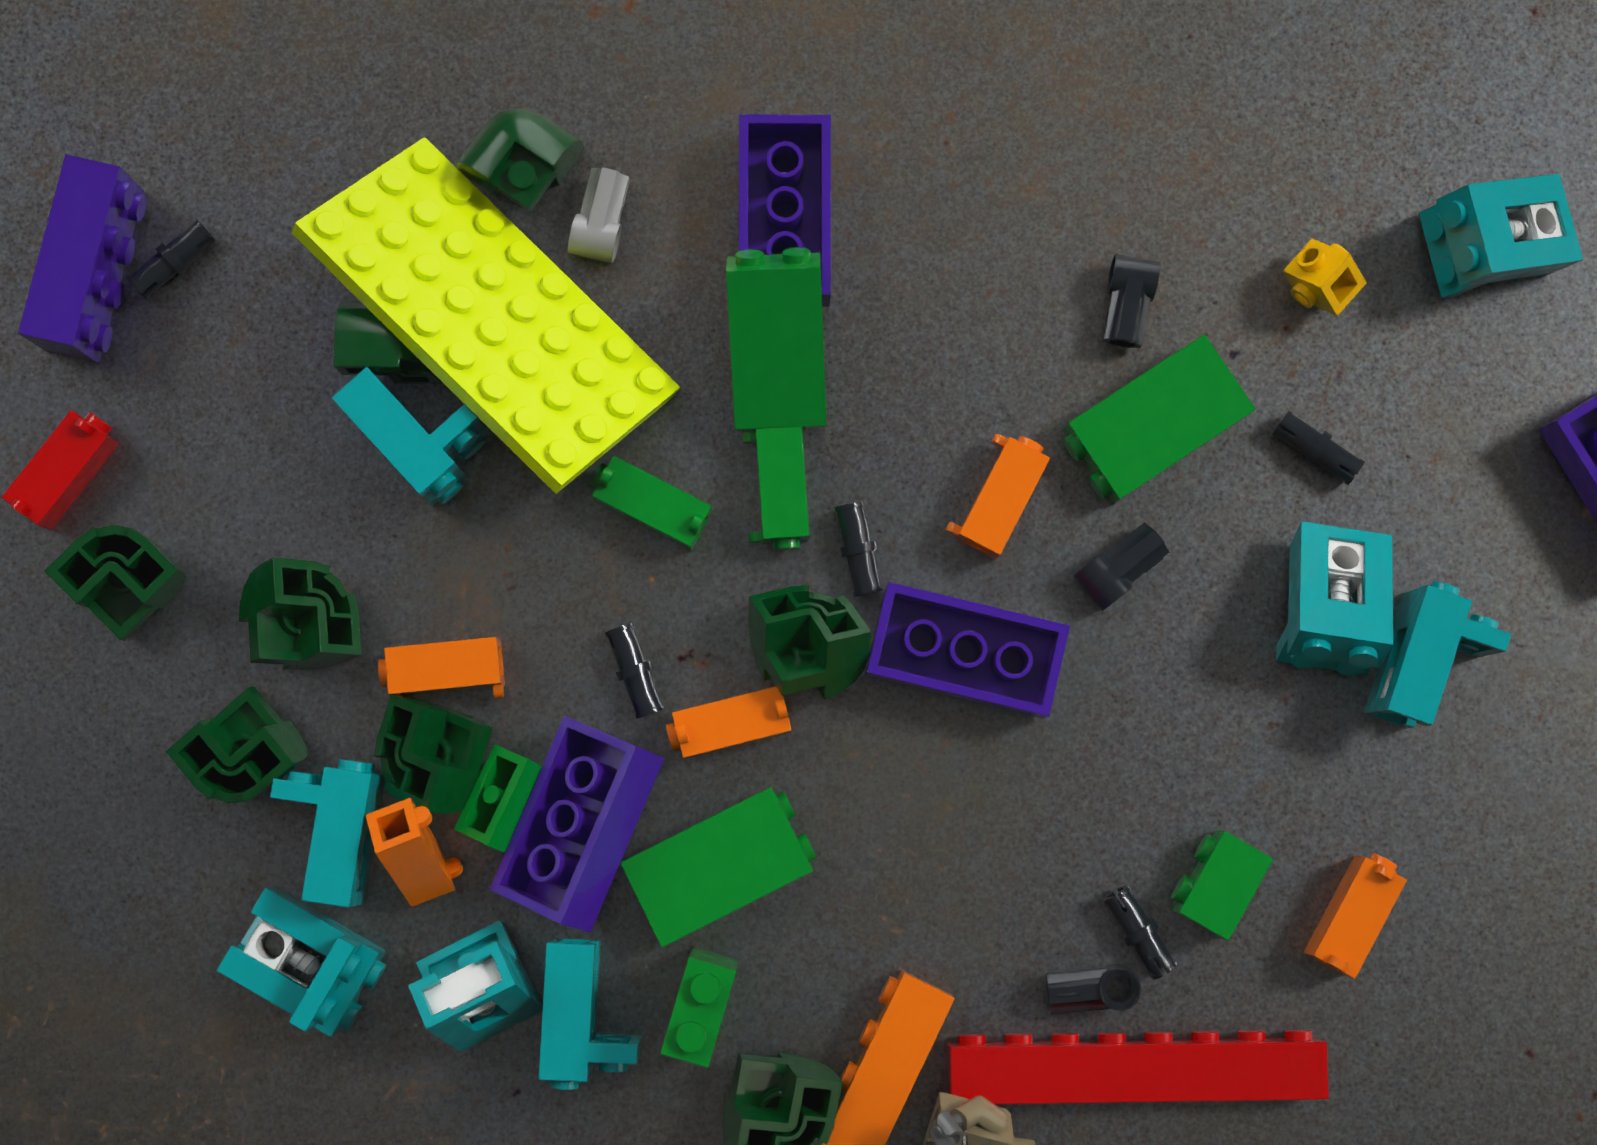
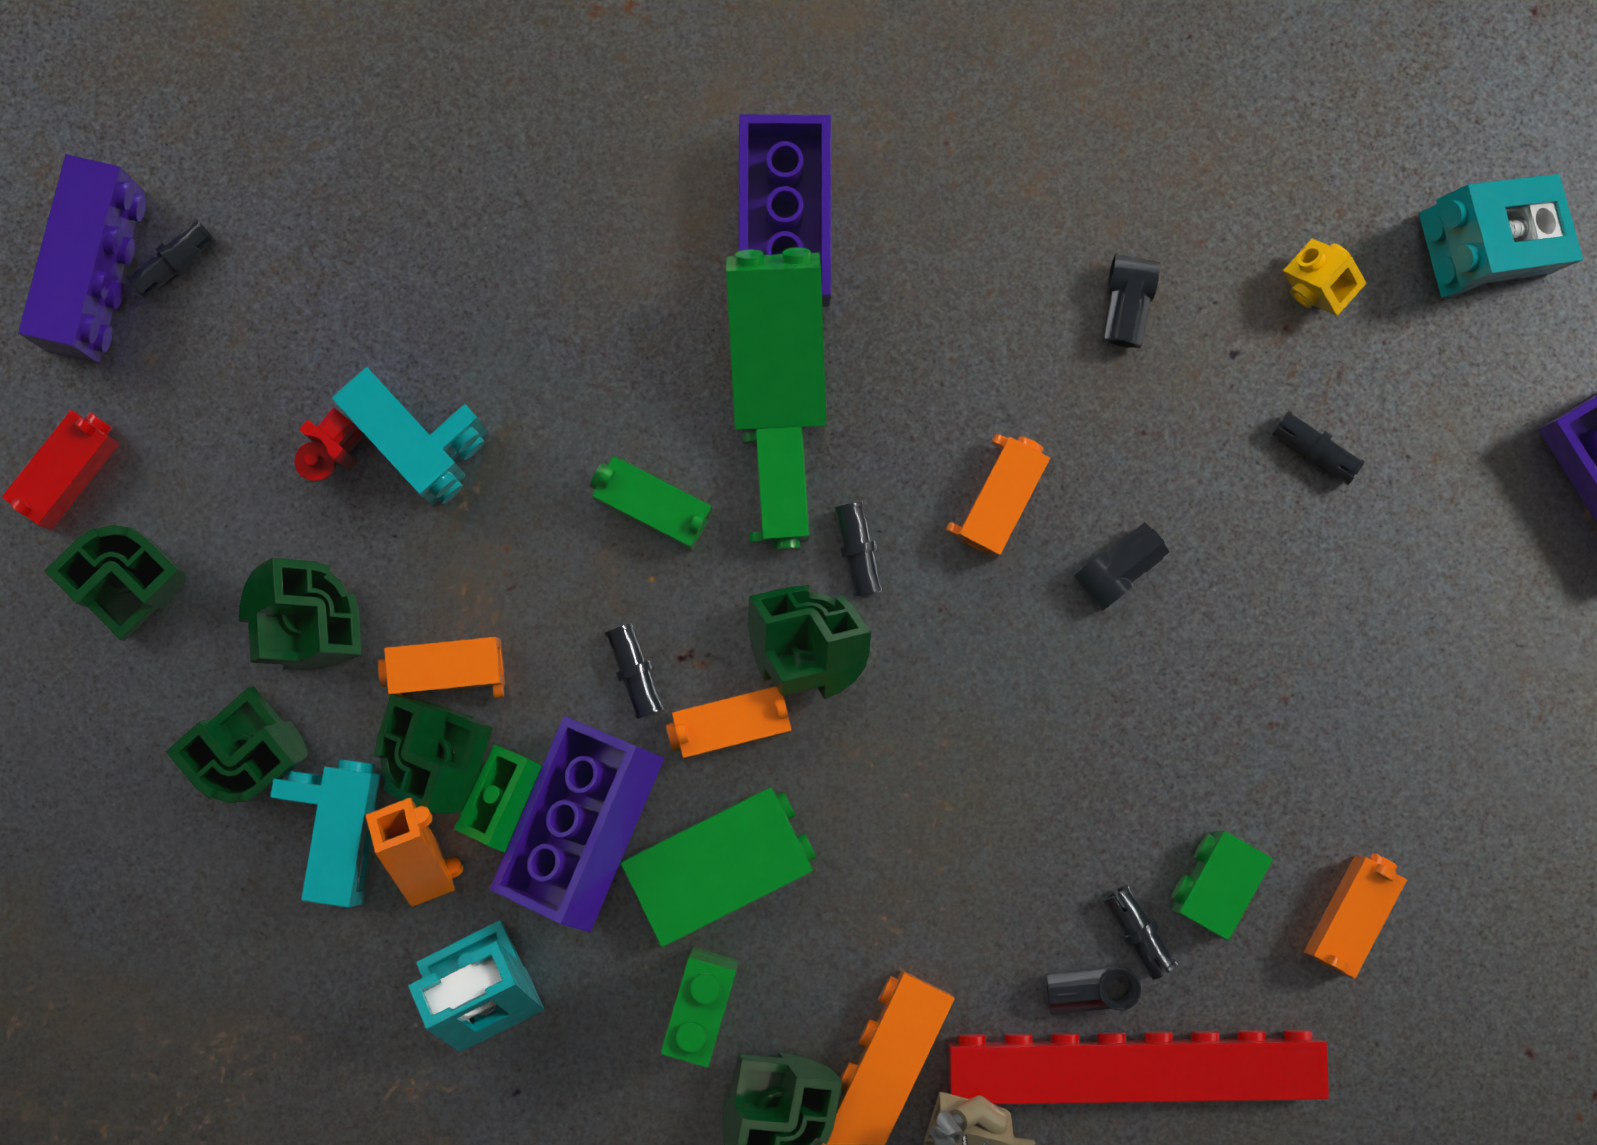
teal brick [216,886,386,1037] -> none
neon yellow plate [292,137,680,494] -> none
dark green brick [334,302,441,384] -> none
dark green brick [457,108,584,213] -> none
teal brick [539,938,642,1090] -> none
light grey piece [568,167,630,264] -> none
dark purple brick [864,582,1070,719] -> none
green brick [1063,334,1256,505] -> none
teal brick [1276,521,1393,675] -> none
teal brick [1364,581,1512,728] -> none
none -> red hips [294,407,365,482]

